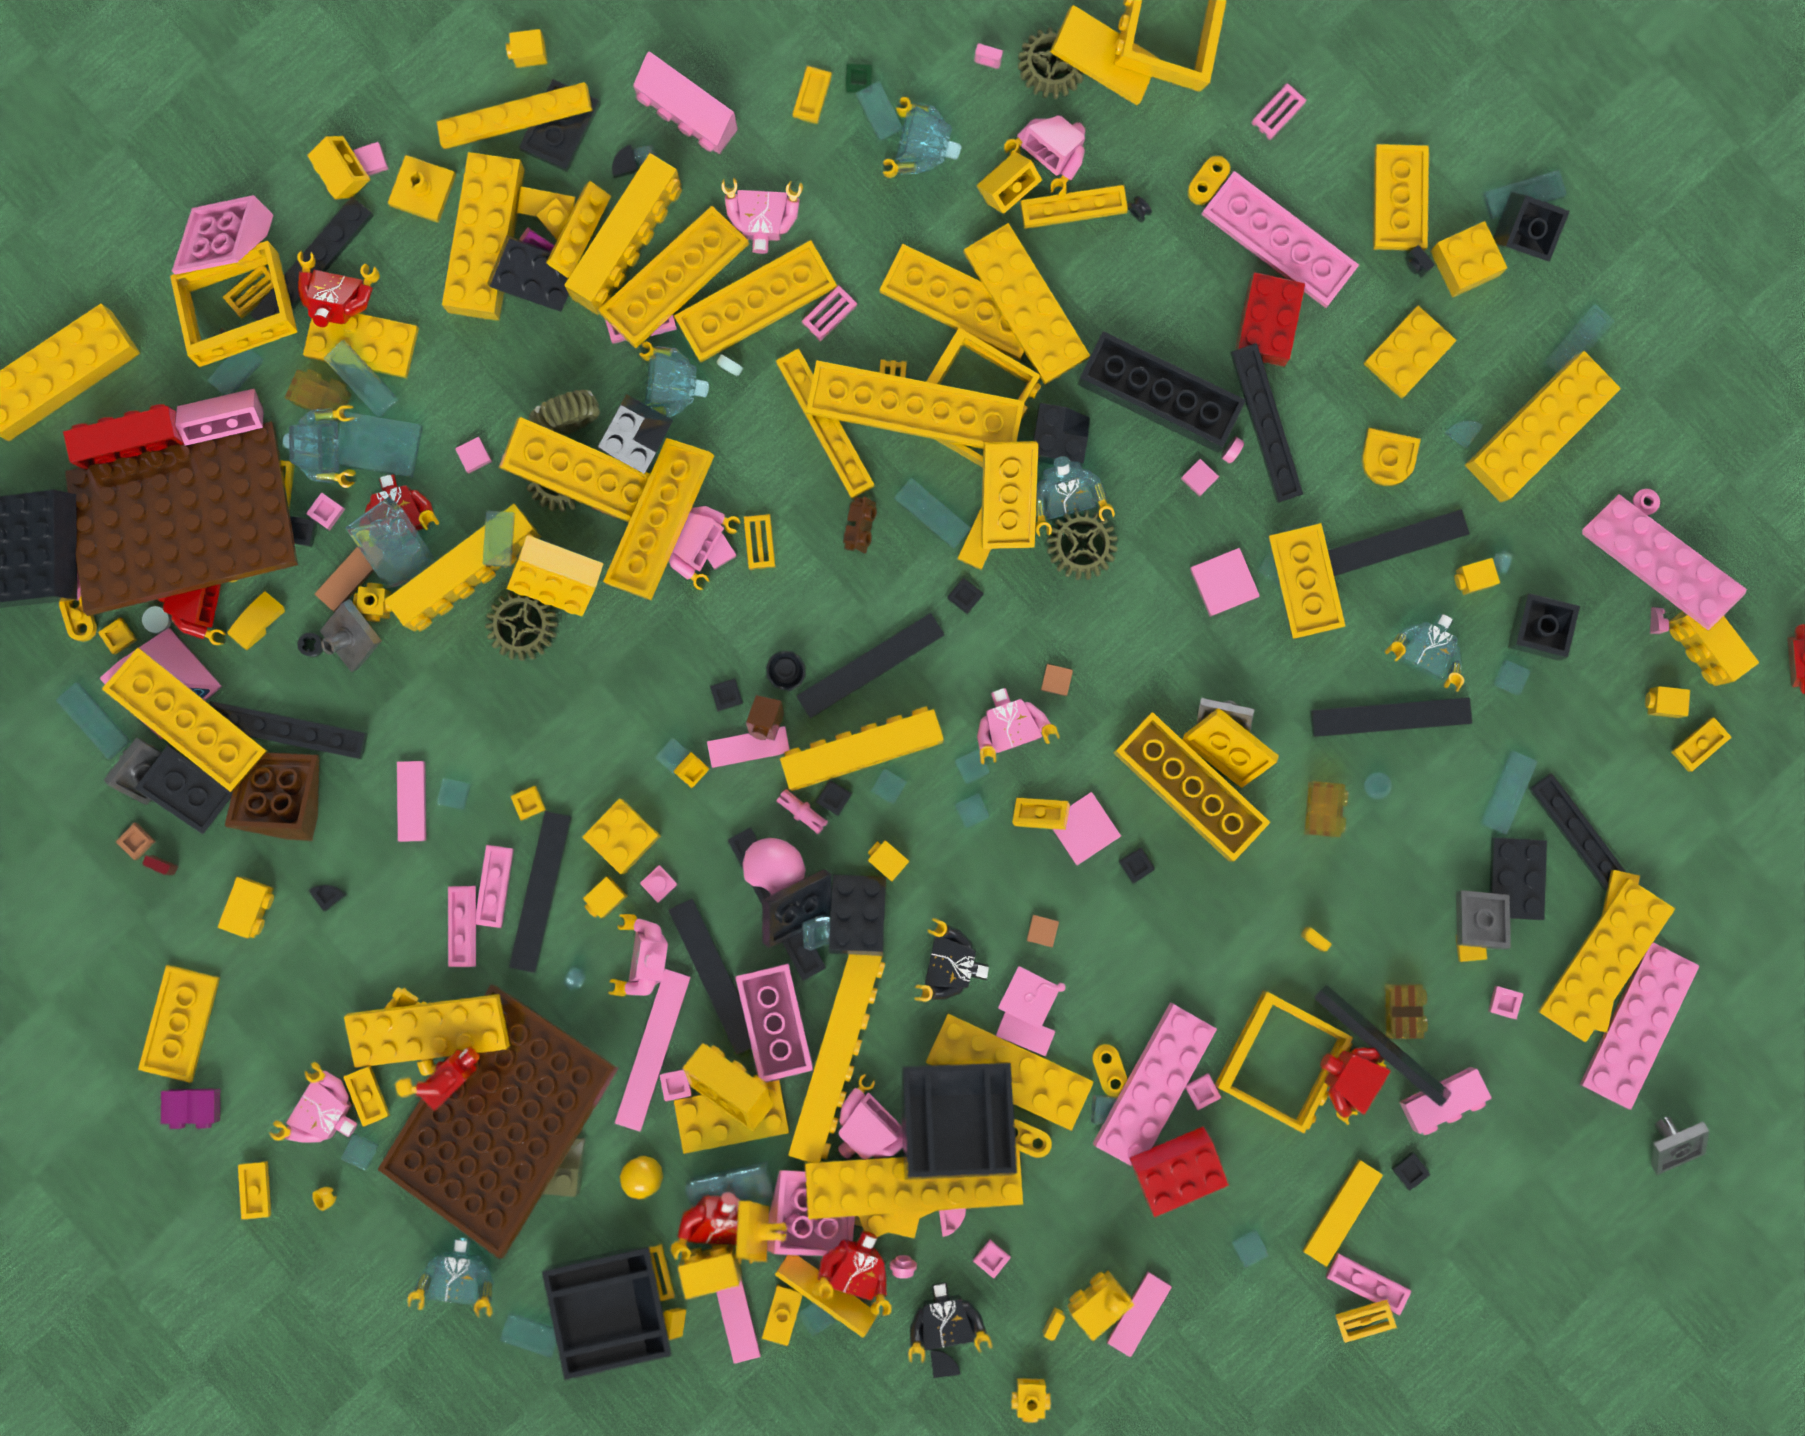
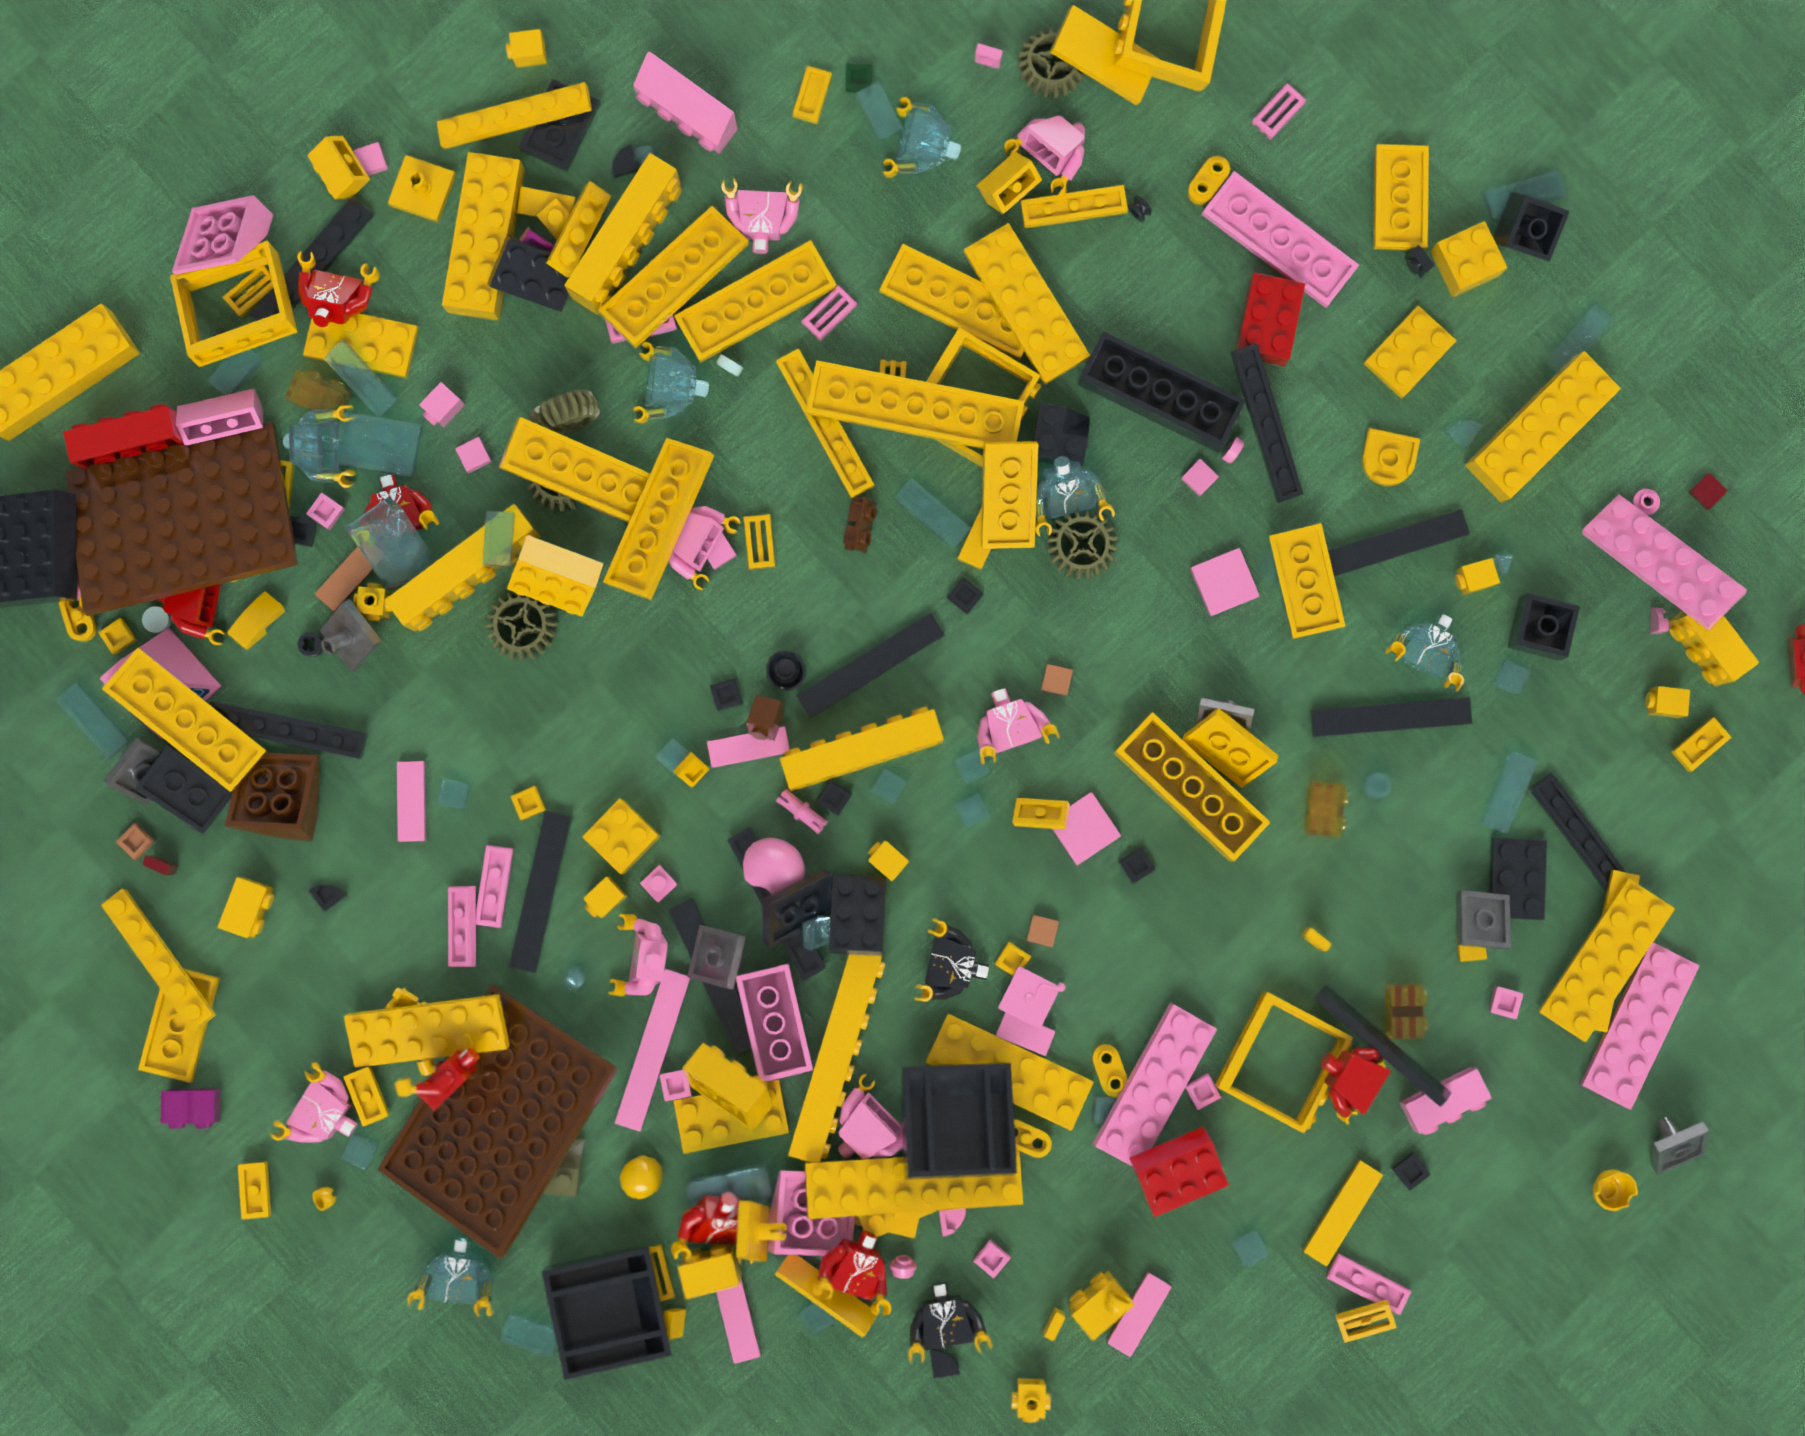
slope [598,394,673,474] -> none
yellow plate [762,1284,802,1346] -> none
none -> yellow plate [101,889,216,1032]
none -> bright pink brick [420,382,465,428]
none -> flat silver tile [687,925,746,989]
none -> yellow tile [994,942,1031,977]
none -> yellow hair [1592,1169,1638,1211]
none -> dark red tile [1688,473,1728,510]

